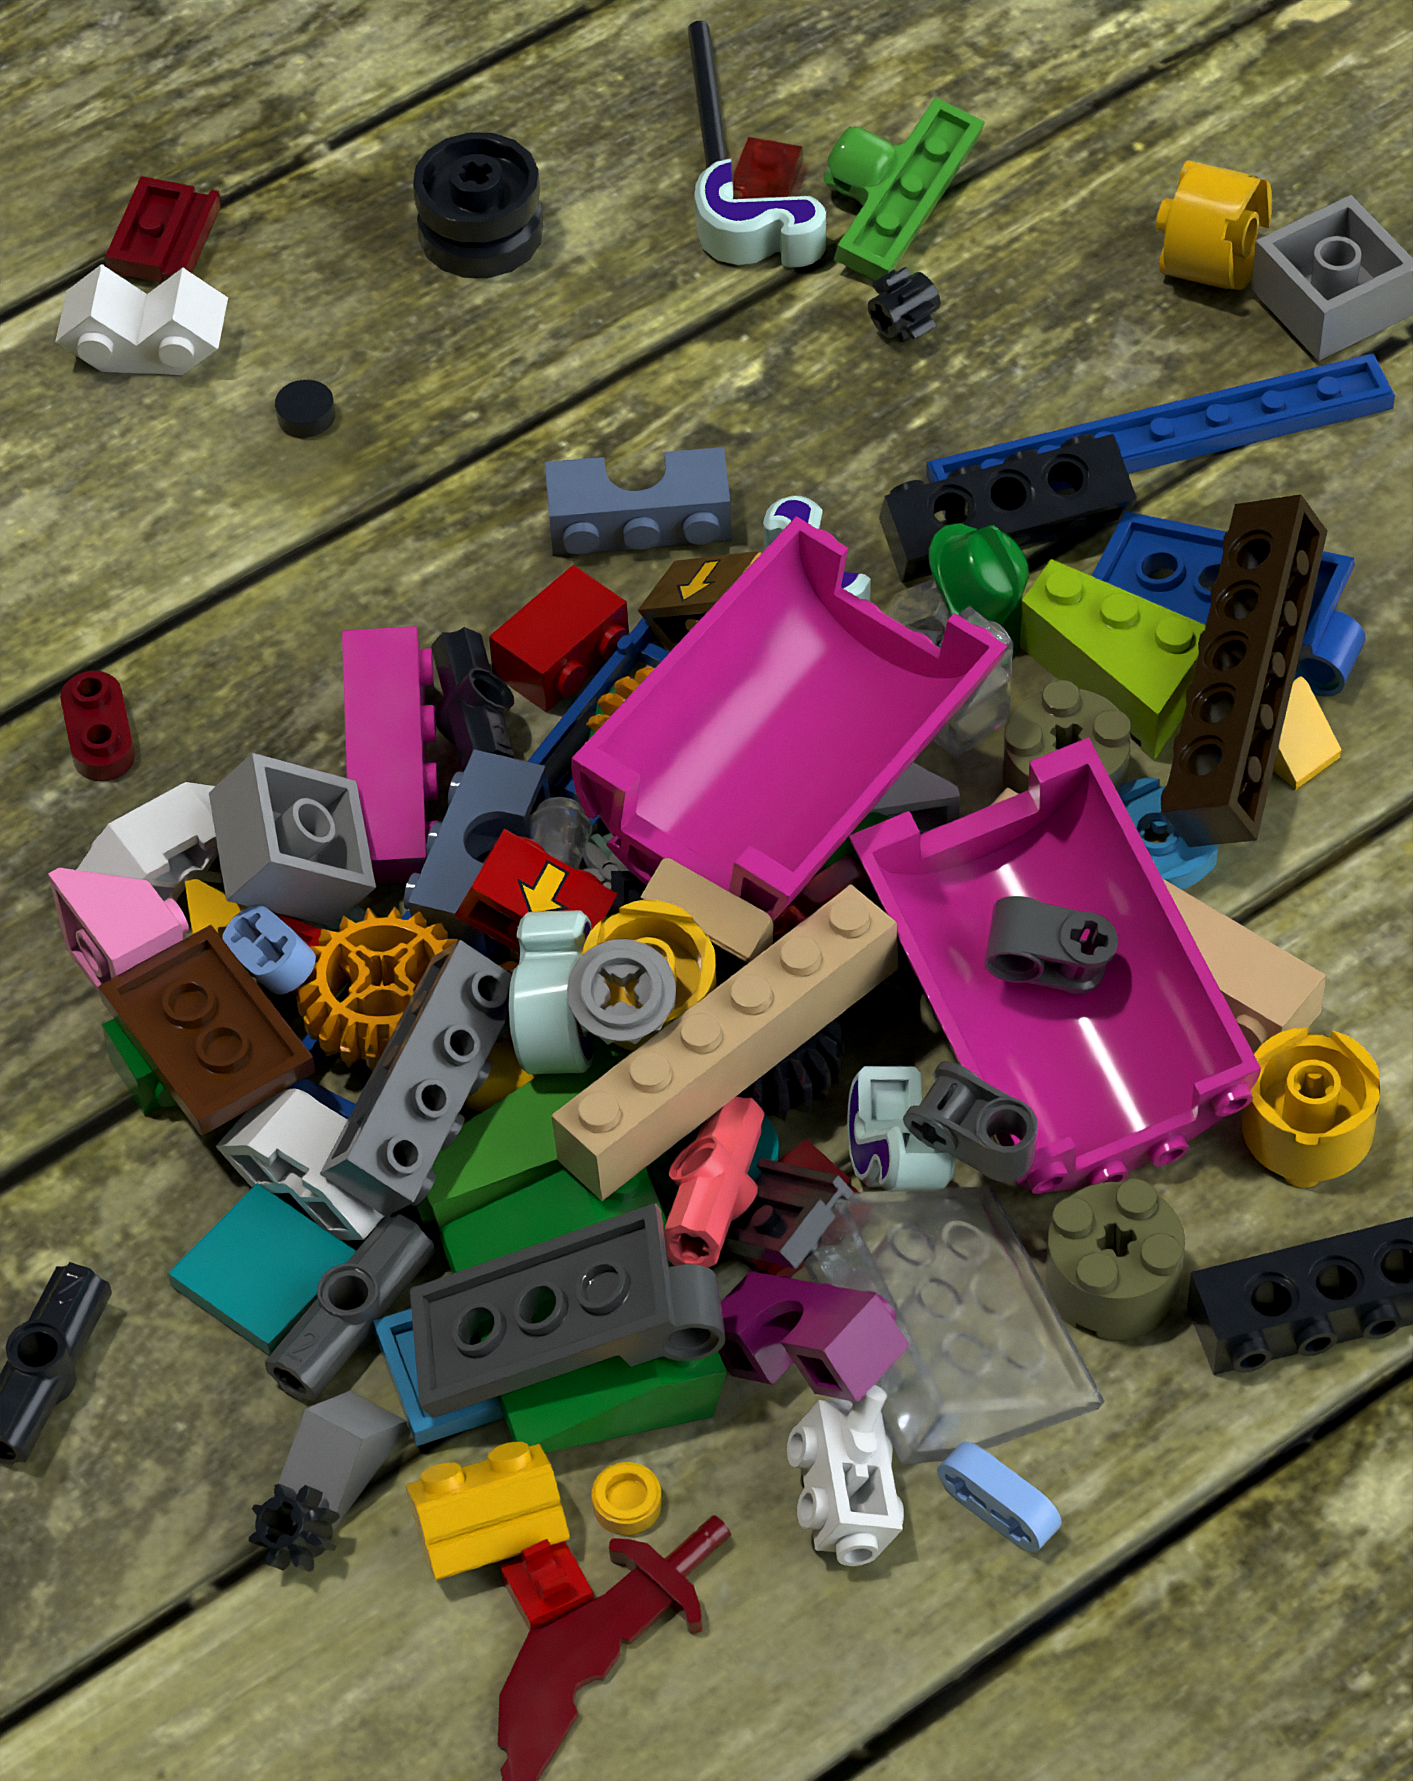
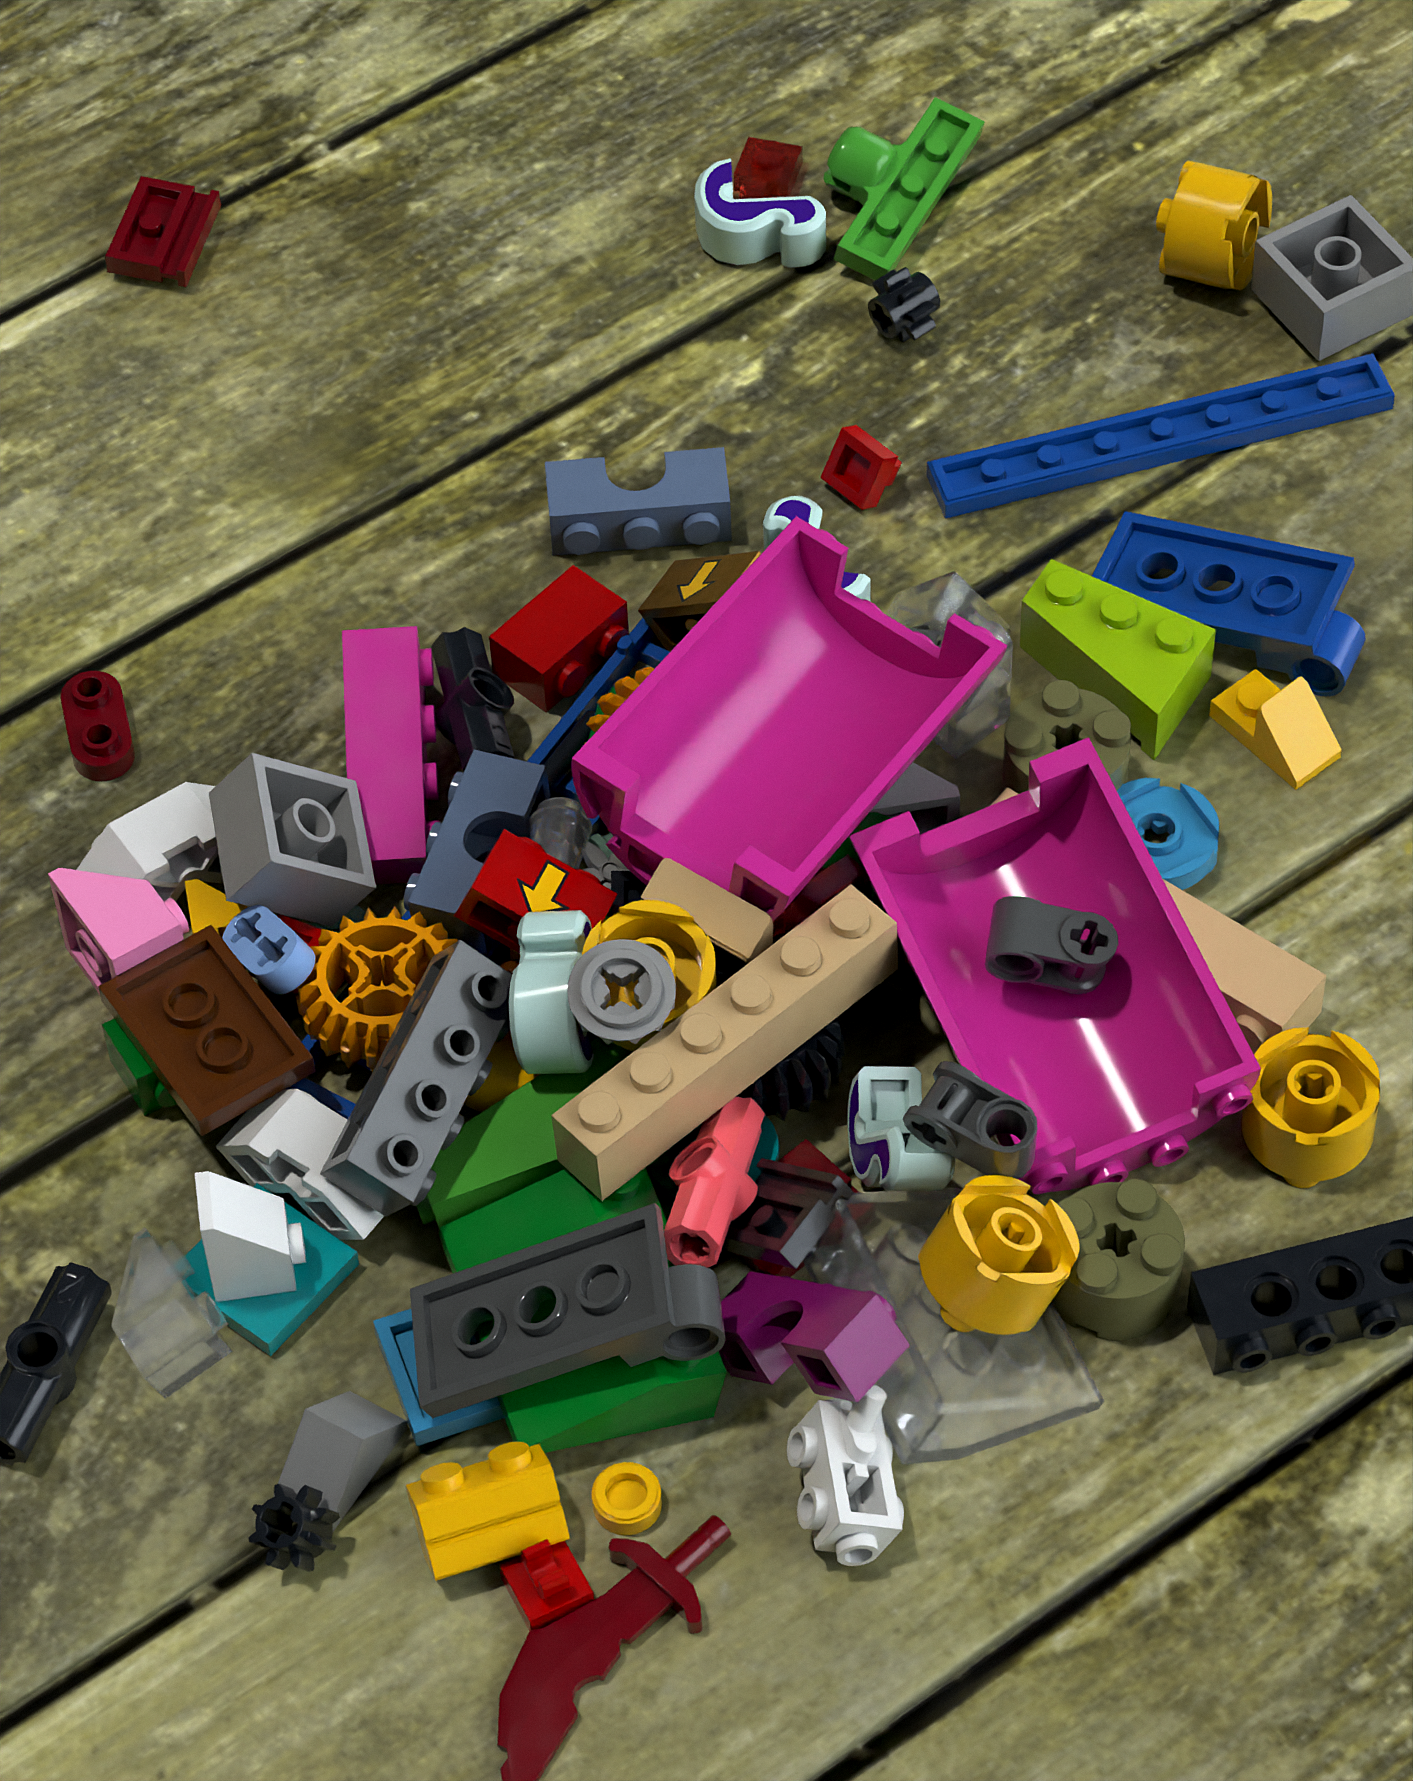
white brick [55,264,228,375] -> none
dark grey piece [265,1214,434,1401] -> none
black tile [275,379,335,437] -> none
black wheel [413,132,543,278] -> none
black bar [688,21,728,169] -> none
black brick [879,434,1137,583] -> none
green piece [929,523,1029,663] -> none
light blue beam [937,1441,1062,1553] -> none
dark brown brick [1161,494,1328,847] -> none
none -> clear slope [111,1228,233,1399]
none -> white slope [195,1171,306,1302]
none -> red tile [820,425,902,510]
none -> yellow brick [918,1175,1080,1335]

